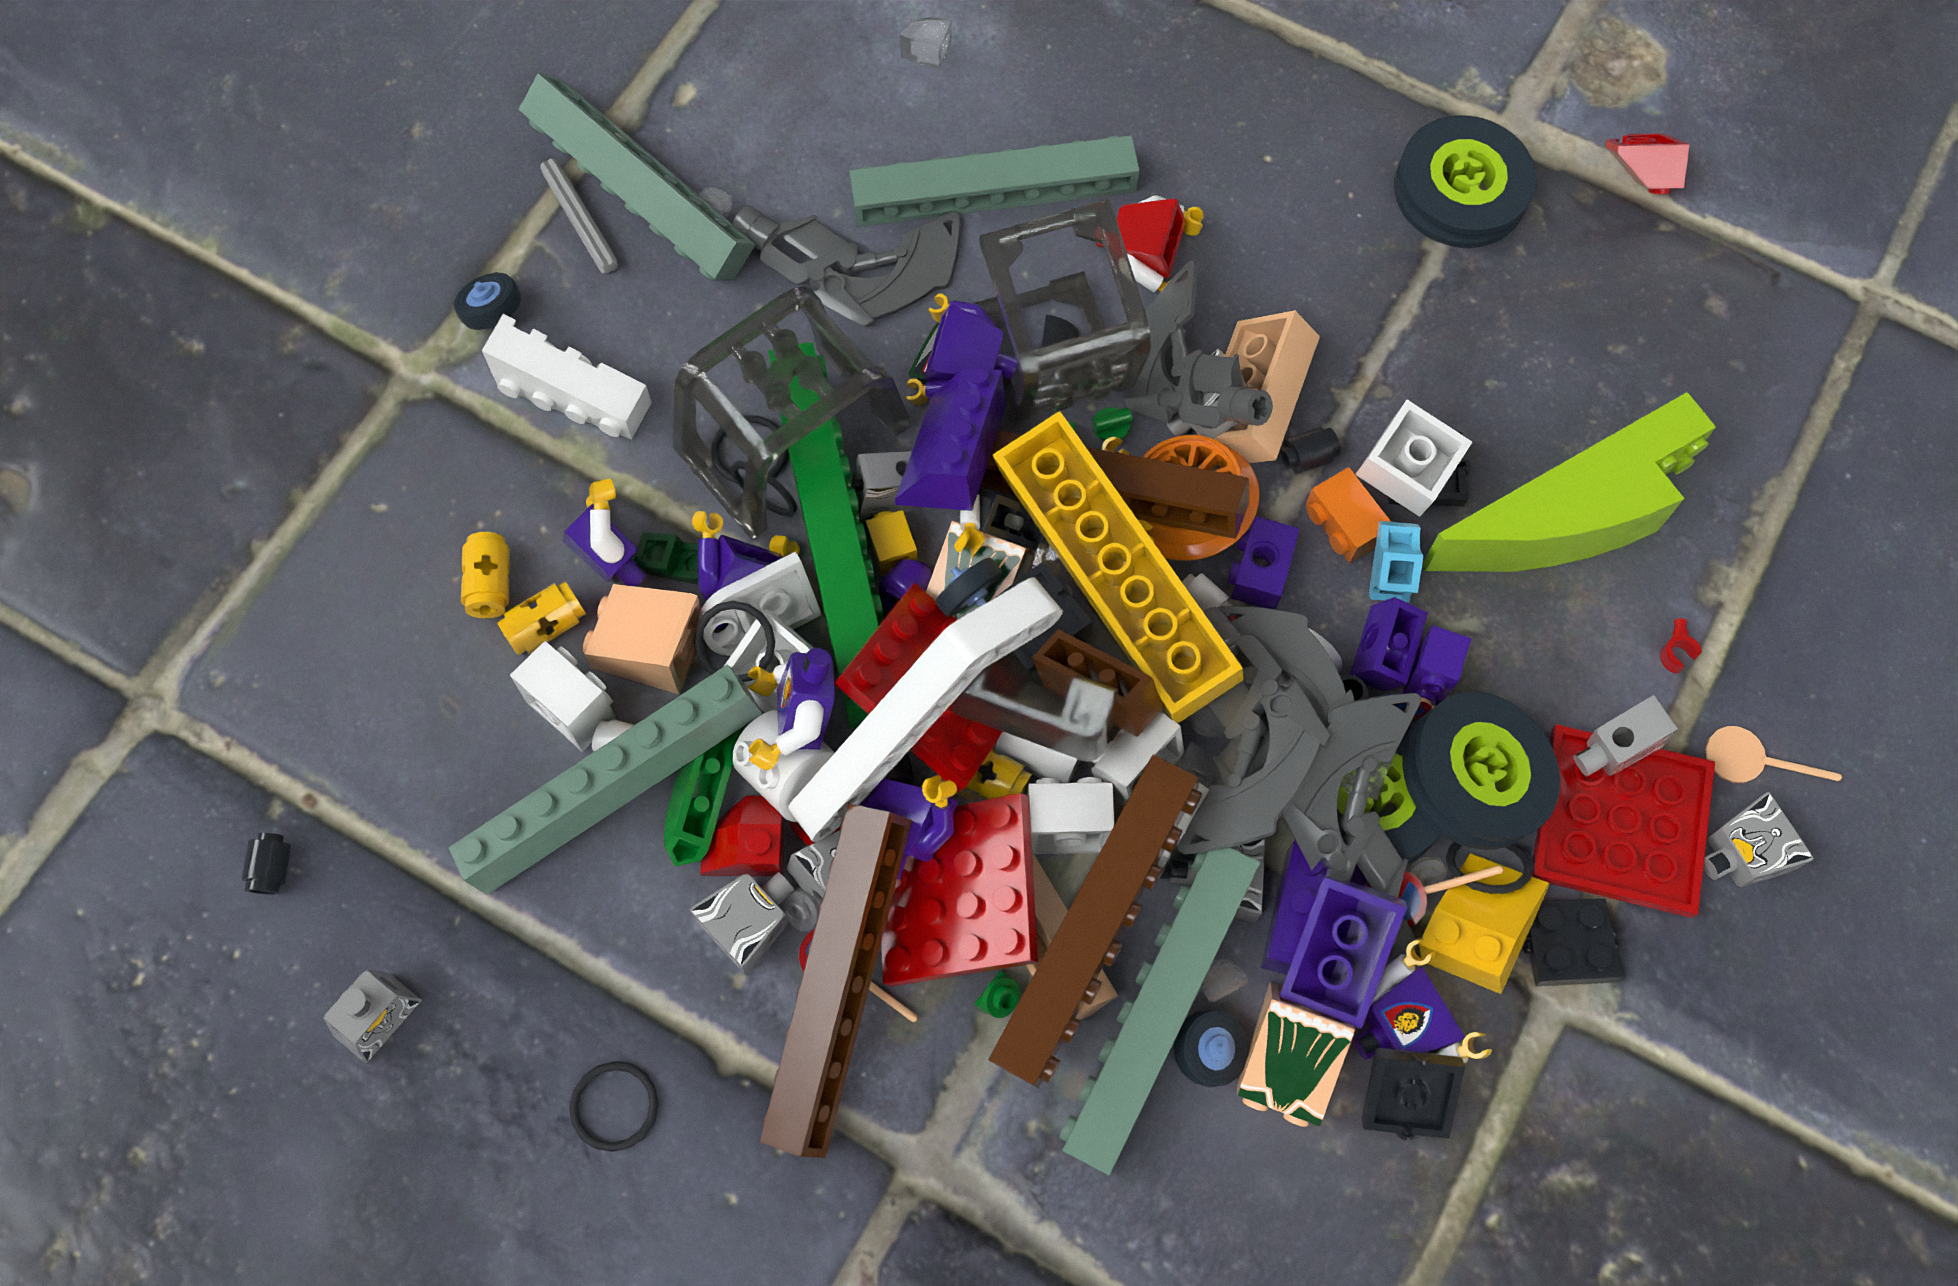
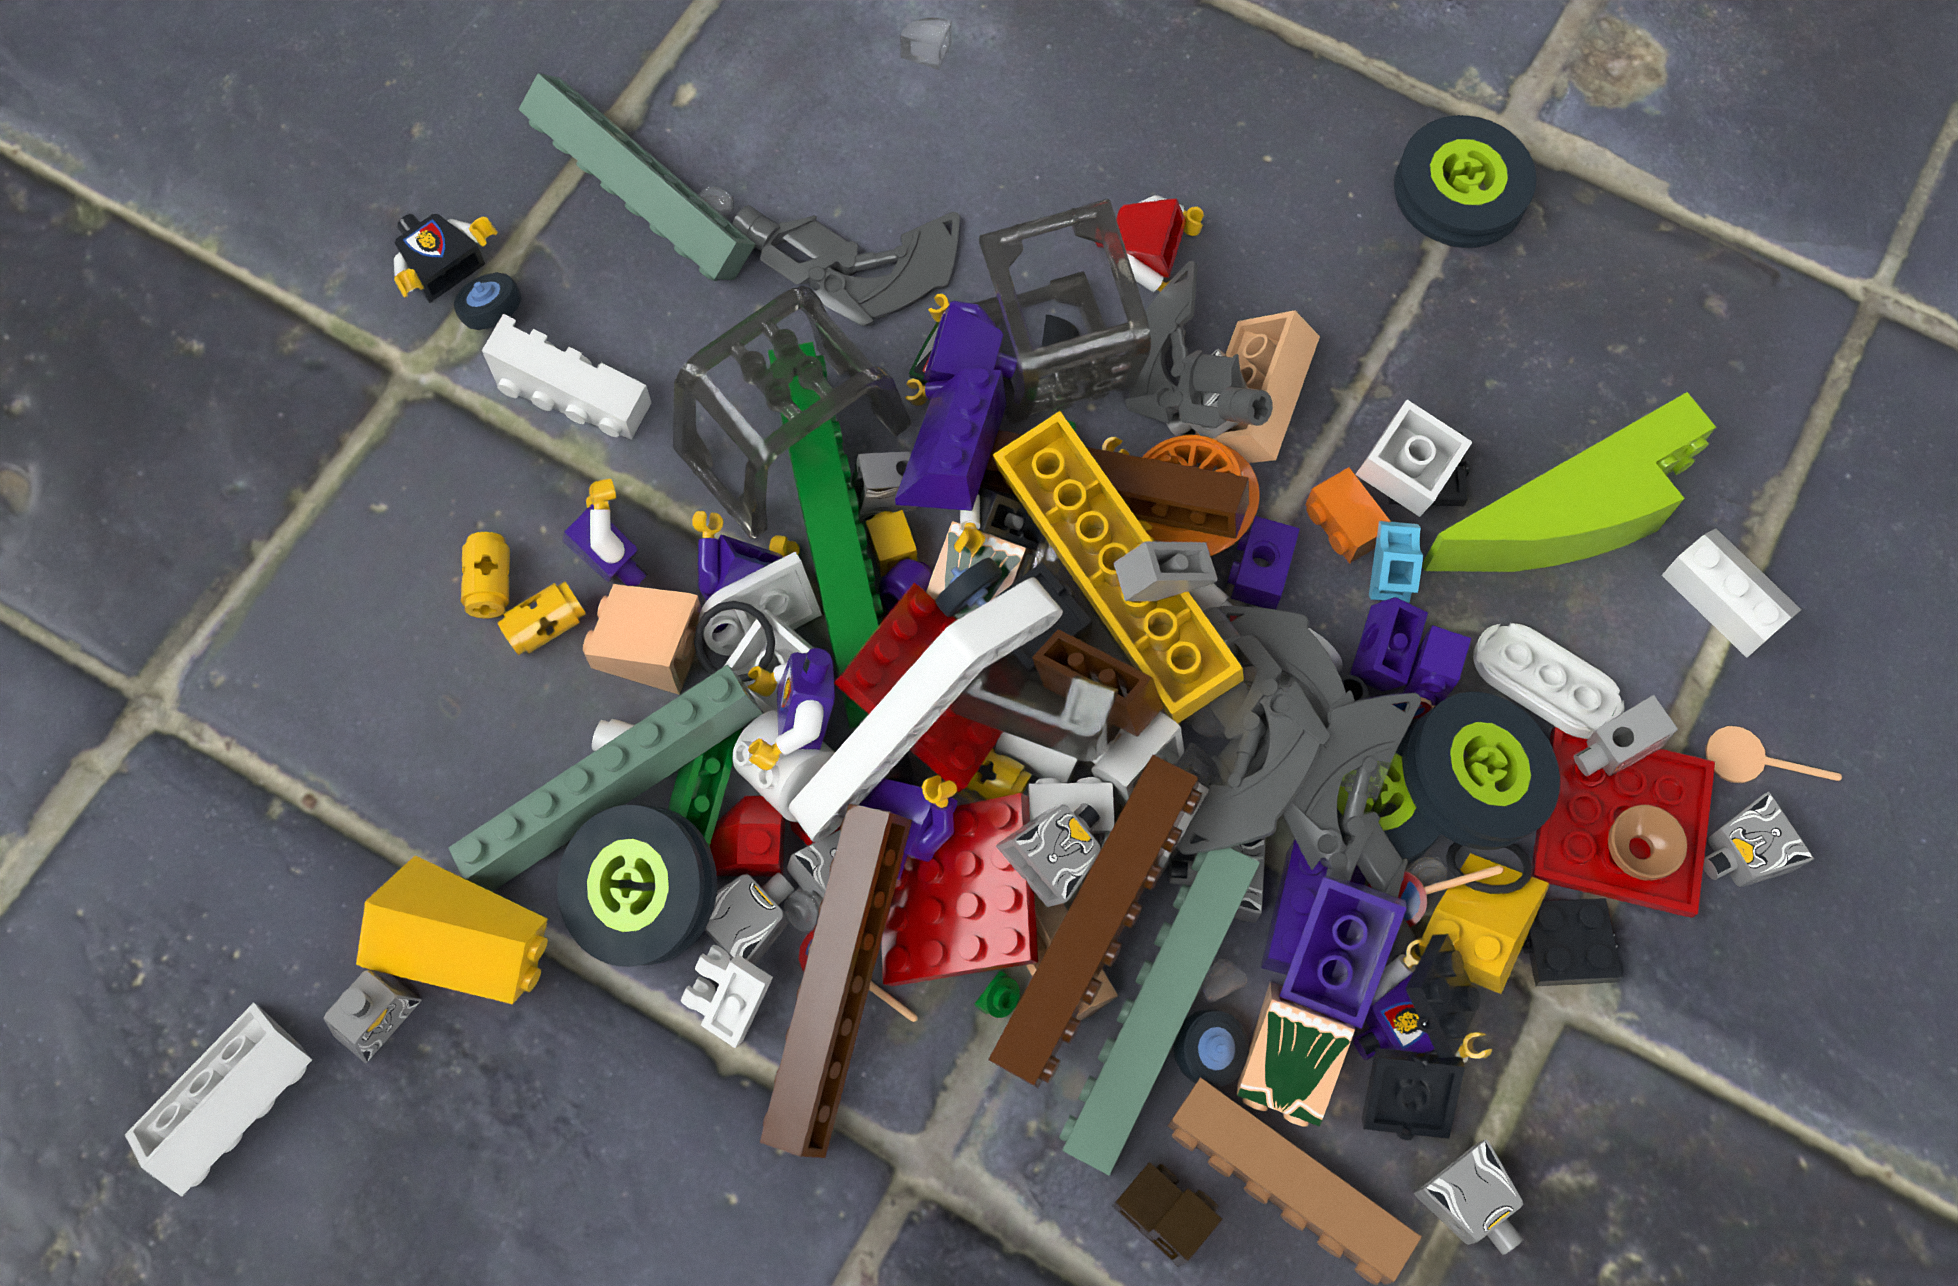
black brick [242,833,291,895] -> none
white brick [510,641,616,752] -> none
light grey axle [540,158,618,274] -> none
black piece [569,1061,658,1152] -> none
dark green slope [634,532,698,584] -> none
black piece [711,415,788,485] -> none
black piece [730,461,797,517] -> none
sand green brick [849,135,1139,227] -> none
green plate [1092,407,1132,442] -> none
black brick [1281,427,1341,474] -> none
slope [1606,133,1690,194] -> none
red piece [1660,618,1702,674] -> none
none -> white slope [125,1002,312,1197]
none -> yellow slope [356,855,548,1004]
none -> torso [393,214,498,303]
none -> black wheel [557,805,717,967]
none -> white plate [681,945,773,1048]
none -> light grey torso [996,803,1101,907]
none -> dark brown brick [1112,1162,1223,1267]
none -> light grey slope [1114,541,1218,601]
none -> medium nougat brick [1167,1078,1422,1285]
none -> black plate [1405,934,1480,1058]
none -> light grey torso [1414,1139,1523,1255]
none -> white tile [1473,623,1625,739]
none -> medium nougat piece [1608,805,1687,880]
none -> white slope [1662,528,1801,658]

